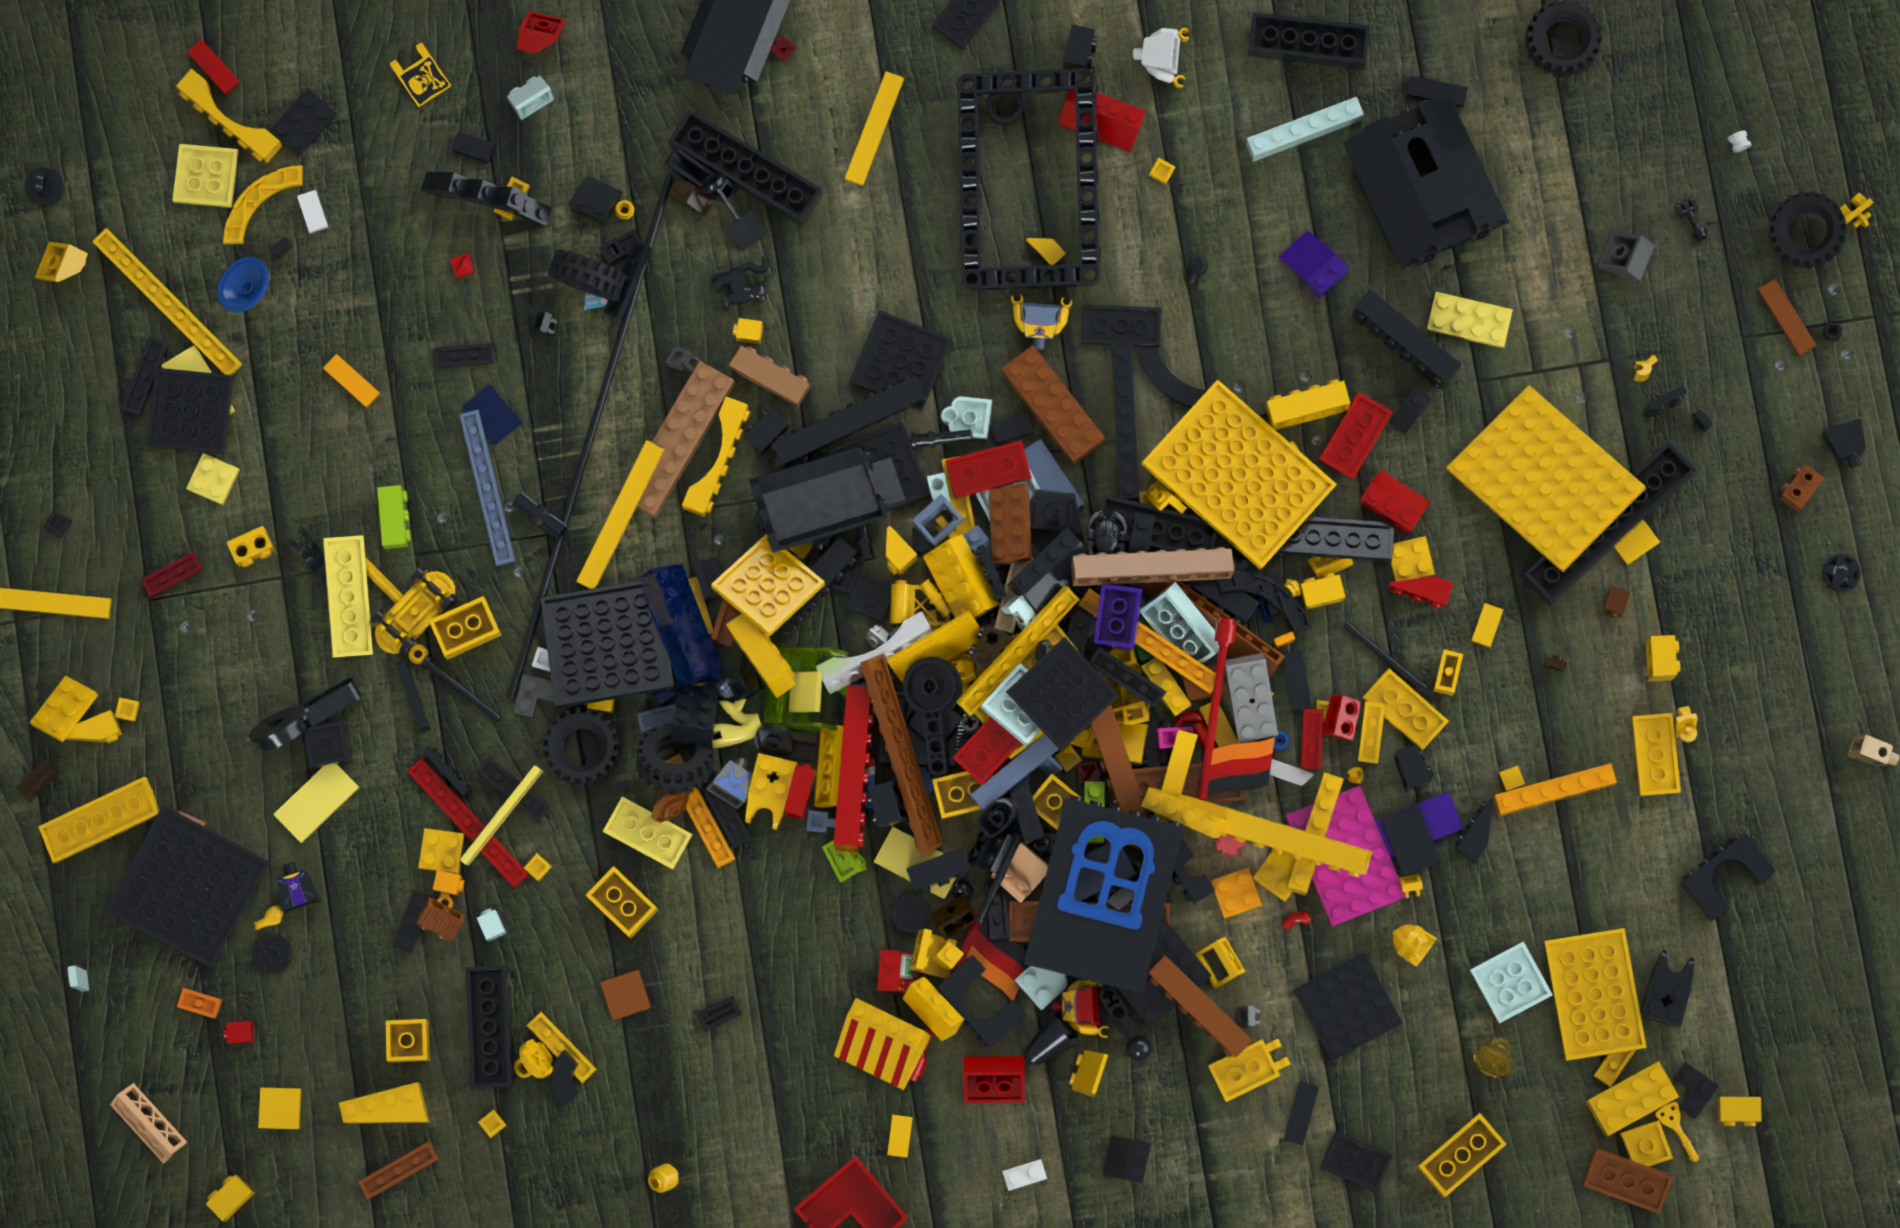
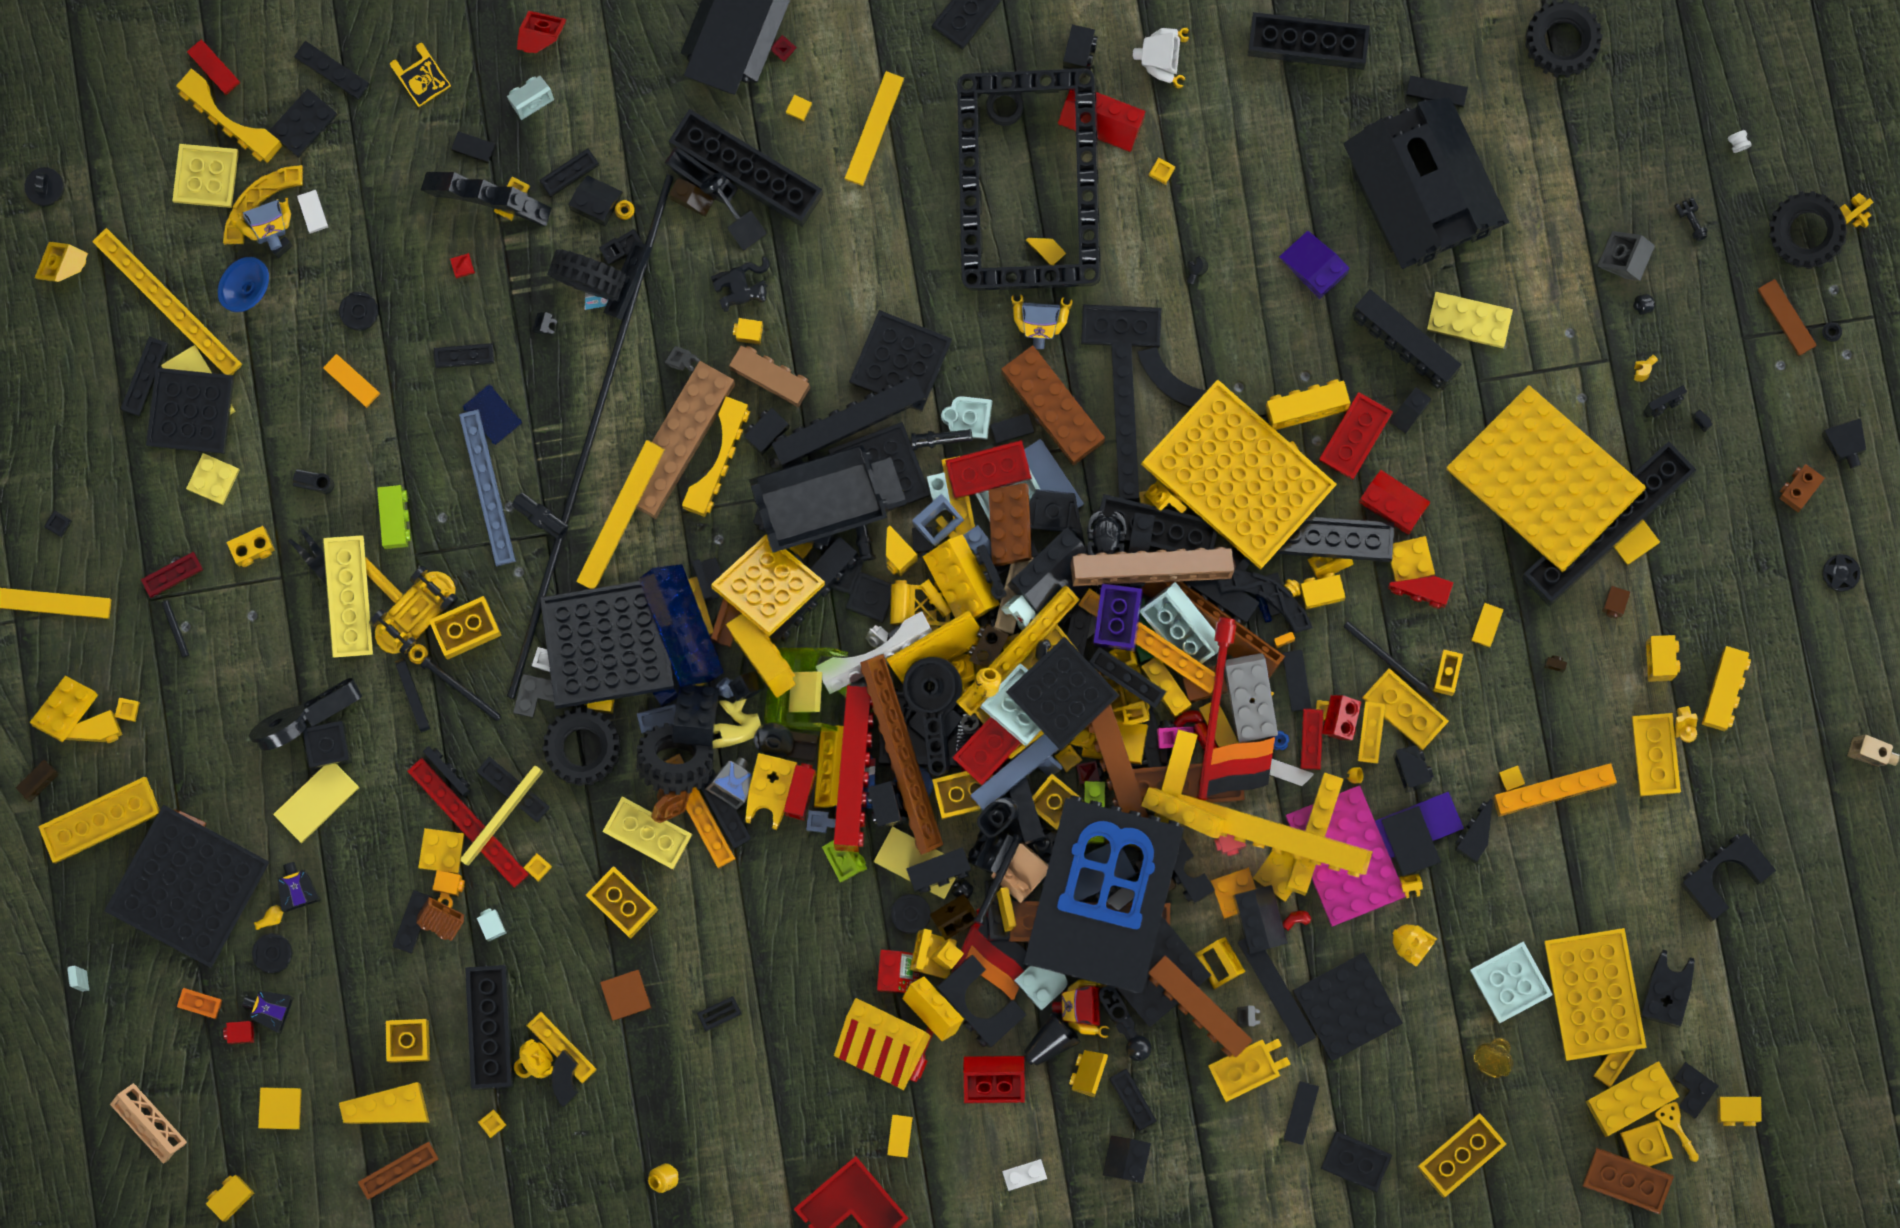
light aqua brick [1246,97,1364,162] -> none
none -> black bar [161,600,189,658]
none -> torso [230,198,291,250]
none -> torso [242,991,294,1034]
none -> black piece [293,469,334,494]
none -> black plate [294,41,370,100]
none -> black tile [339,291,379,331]
none -> black tile [539,148,599,197]
none -> yellow tile [786,95,812,121]
none -> yellow head [974,668,1002,697]
none -> yellow tile [997,887,1016,932]
none -> black tile [1109,1068,1157,1131]
none -> black slope [1233,885,1288,954]
none -> black tile [1238,939,1316,1048]
none -> black piece [1633,294,1655,315]
none -> yellow brick [1702,646,1751,731]

